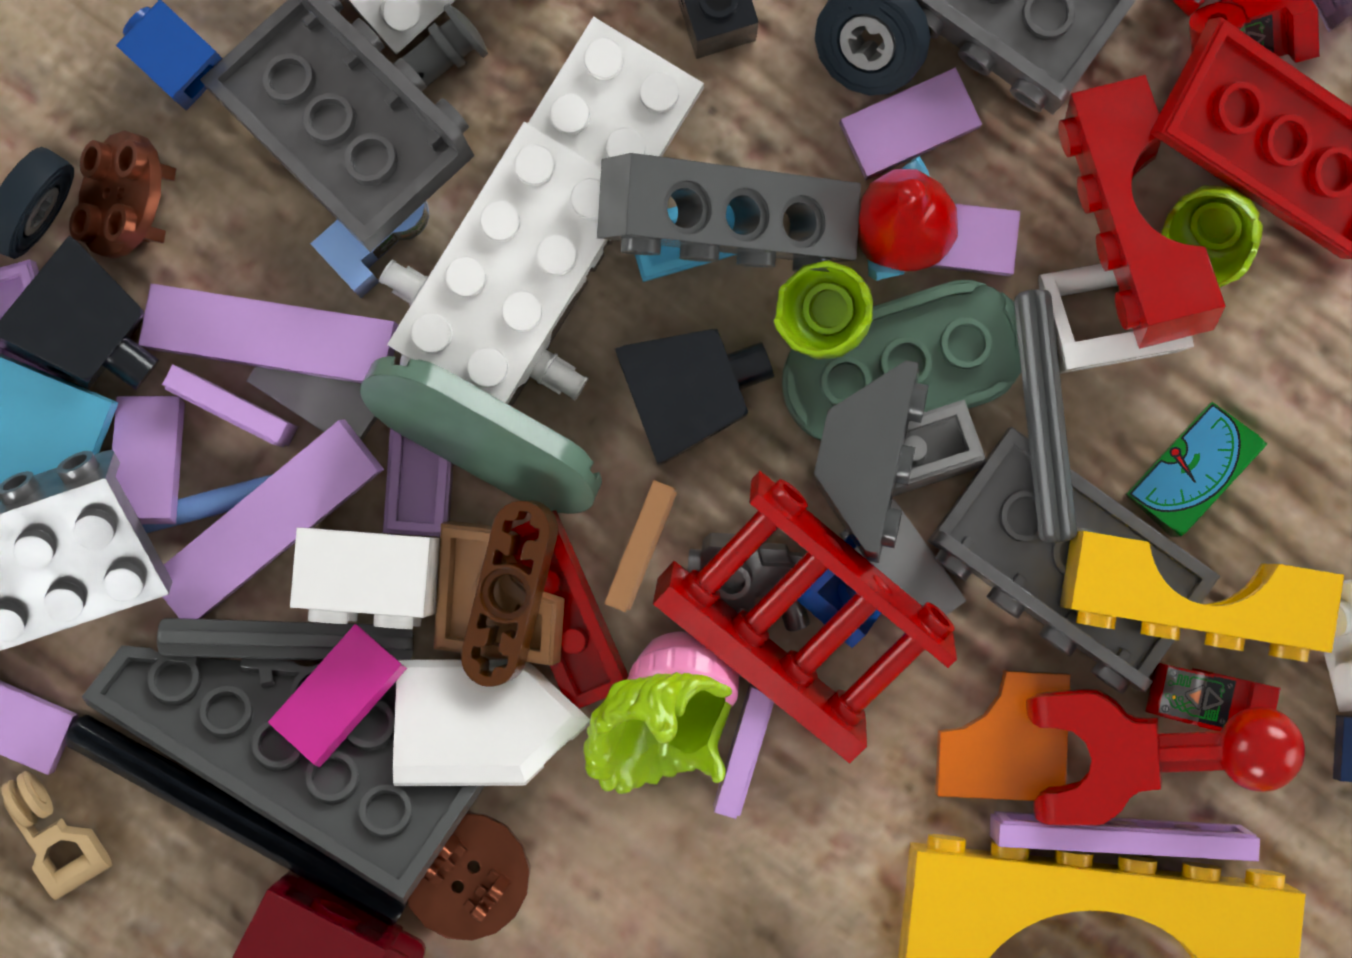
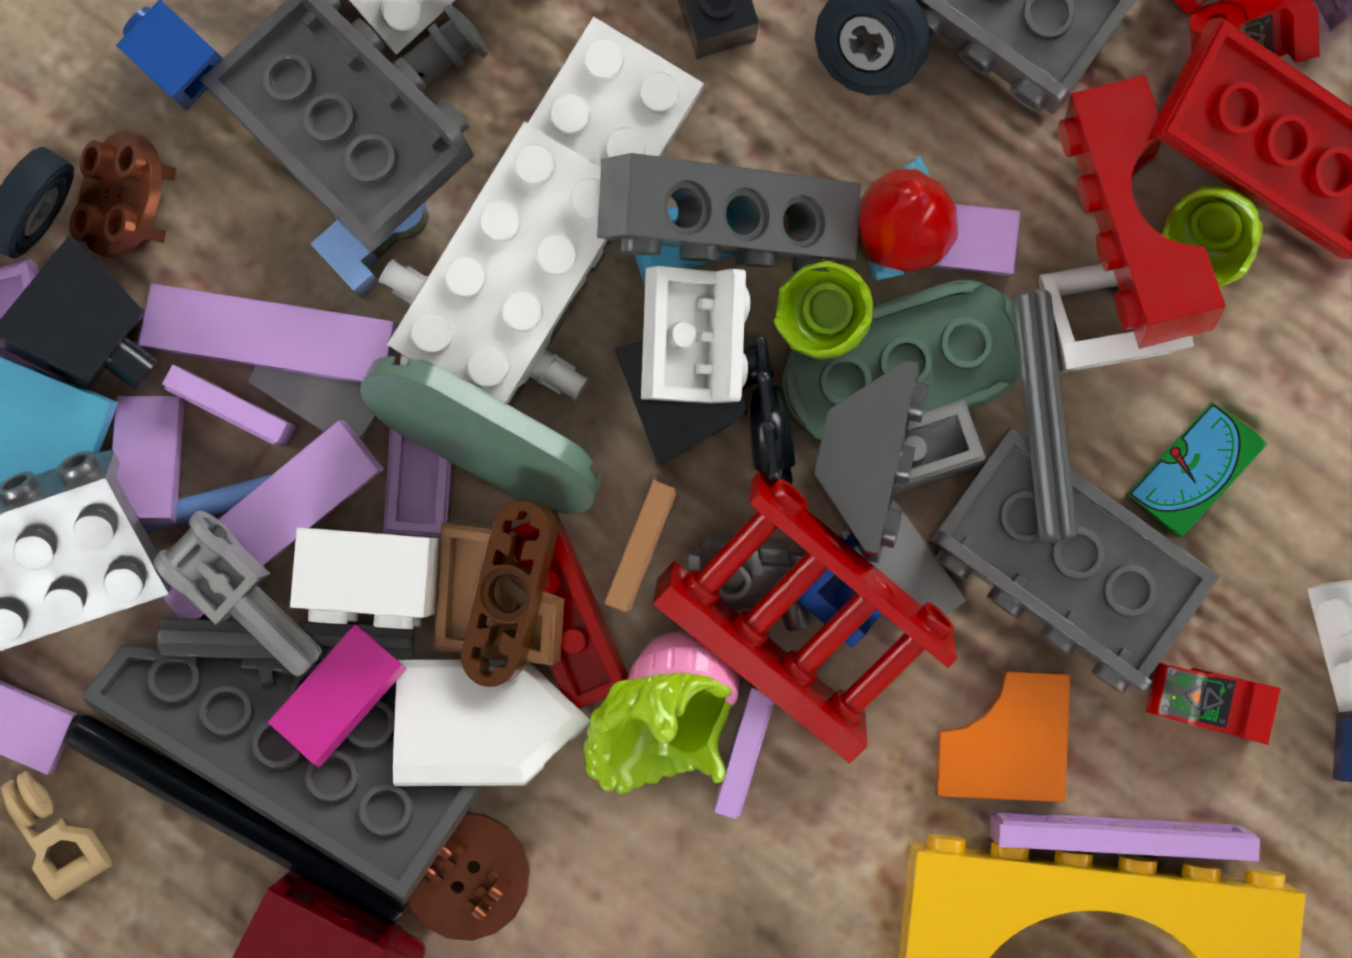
lavender tile [839,67,982,180] -> none
red piece [1026,688,1305,825] -> none
yellow arch [1059,531,1344,662] -> none
none -> light grey connector [153,511,322,677]
none -> white bracket [641,266,750,404]
none -> black arm [750,335,796,484]

